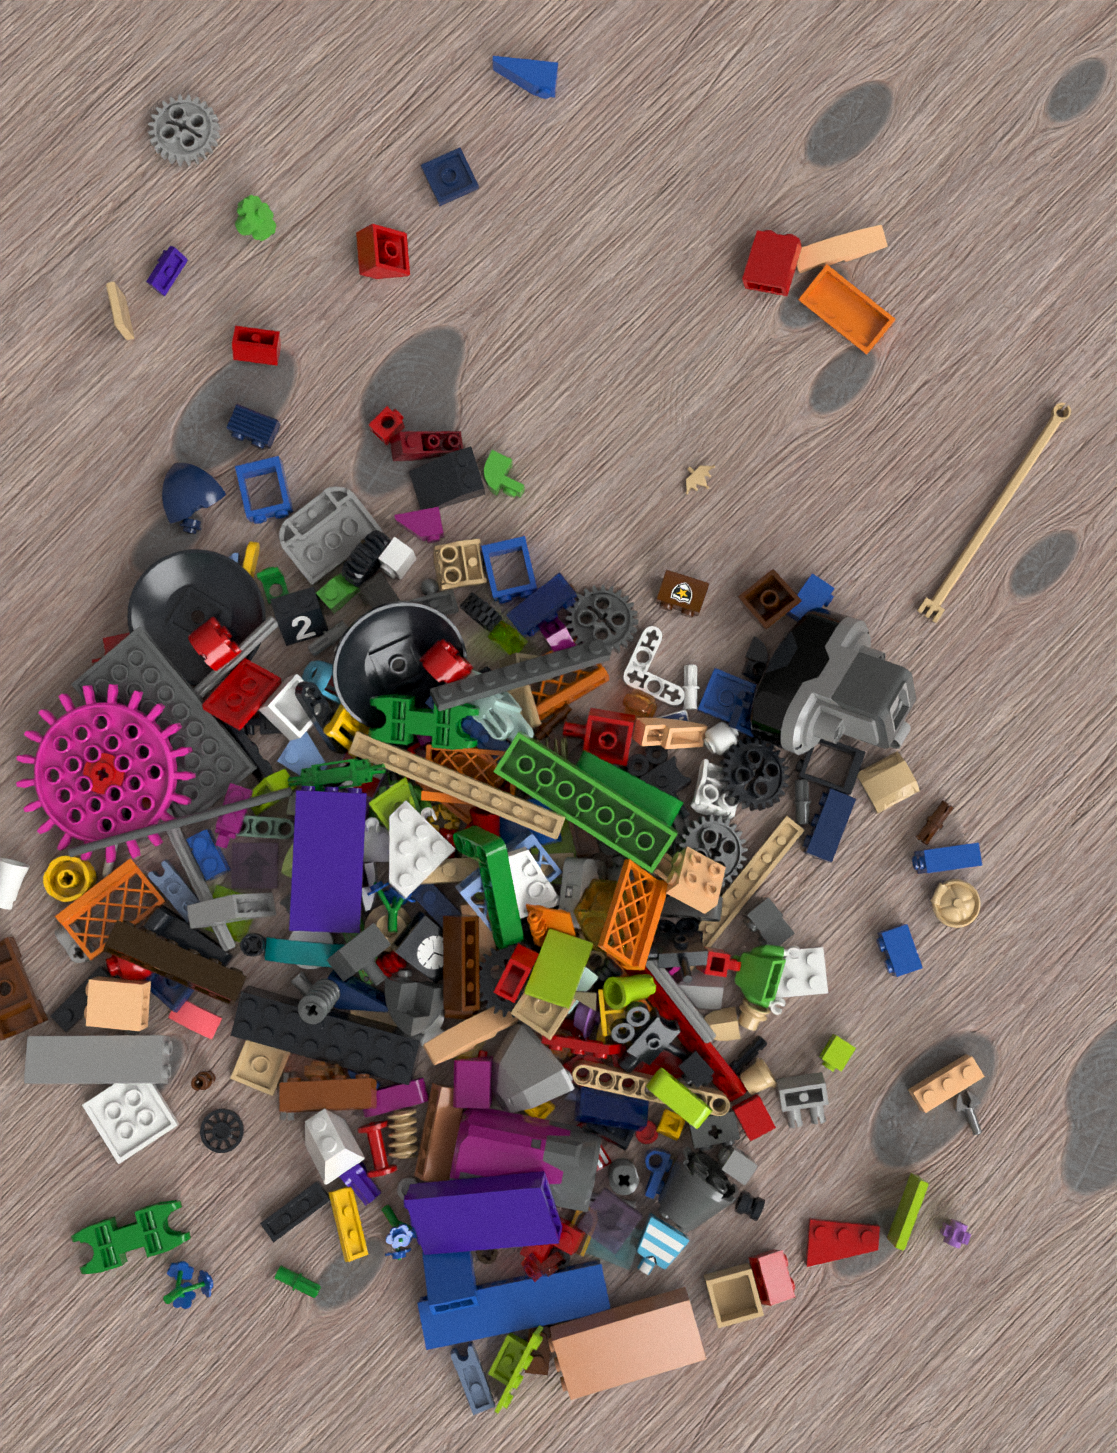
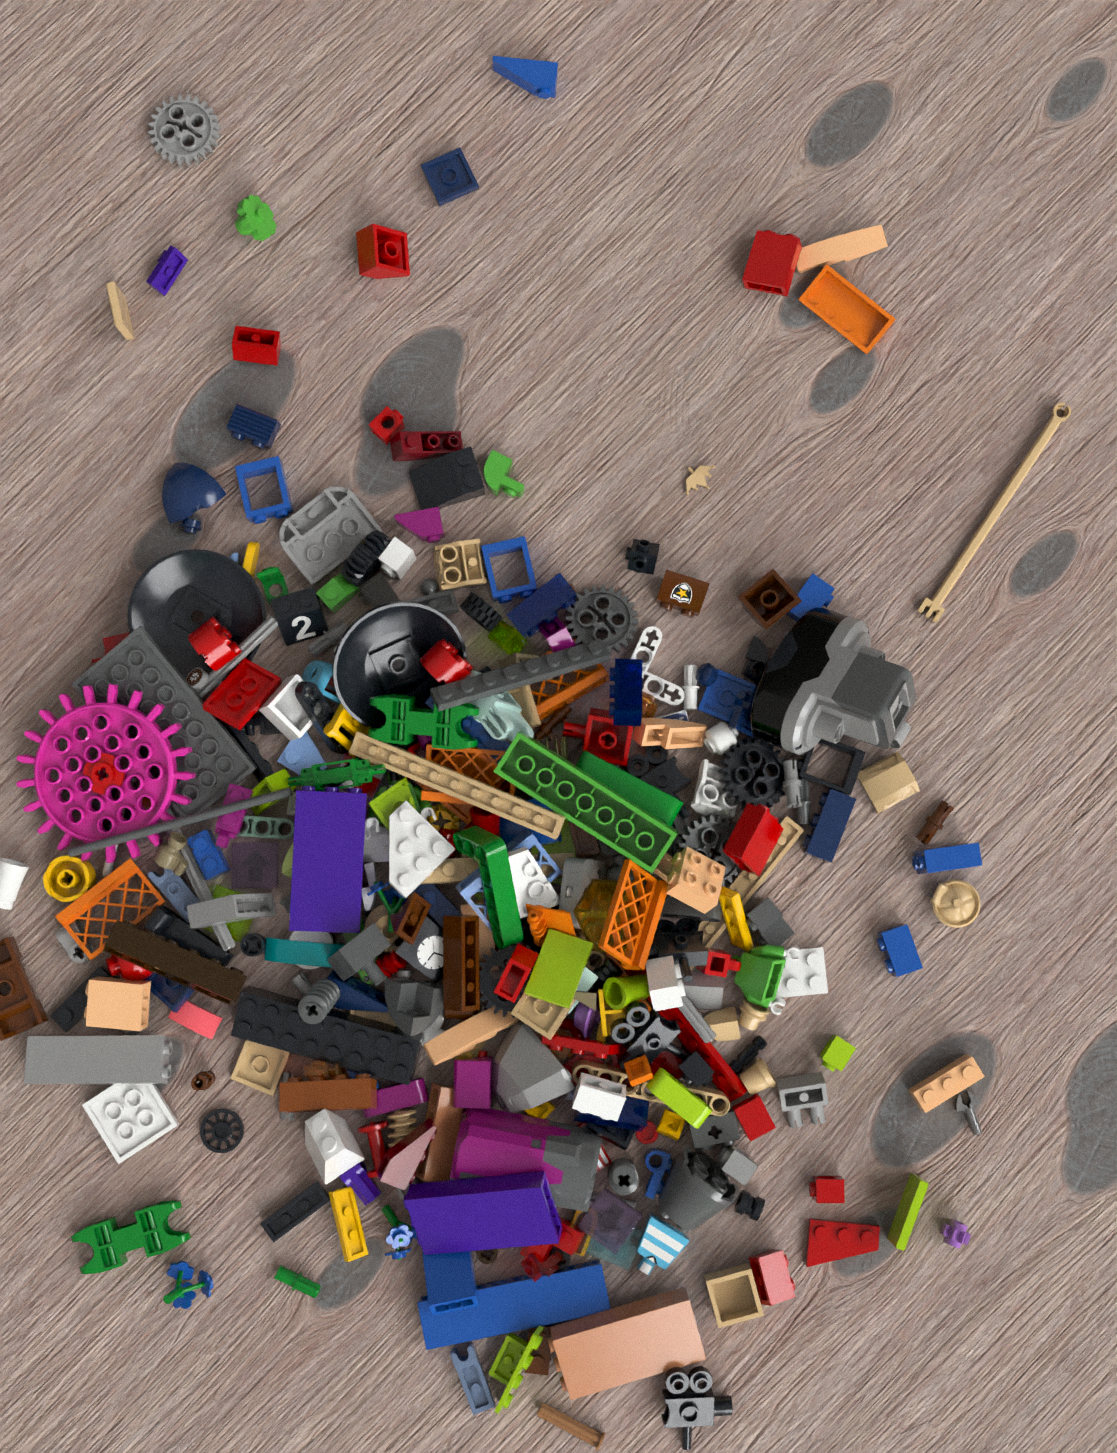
none -> dark tan piece [153,831,188,876]
none -> tile [186,667,209,691]
none -> slope [377,1118,437,1191]
none -> reddish brown slope [389,892,431,945]
none -> medium nougat axle [537,1403,605,1451]
none -> white brick [572,1072,626,1121]
none -> clear blue brick [609,658,642,726]
none -> black brick [624,539,660,575]
none -> orange plate [624,1055,654,1087]
none -> white brick [646,955,686,1011]
none -> piece [661,1366,733,1450]
none -> dark blue tile [695,663,718,686]
none -> yellow tile [719,886,754,951]
none -> red brick [723,803,784,876]
none -> light grey pin [782,760,802,808]
none -> red brick [809,1176,845,1203]

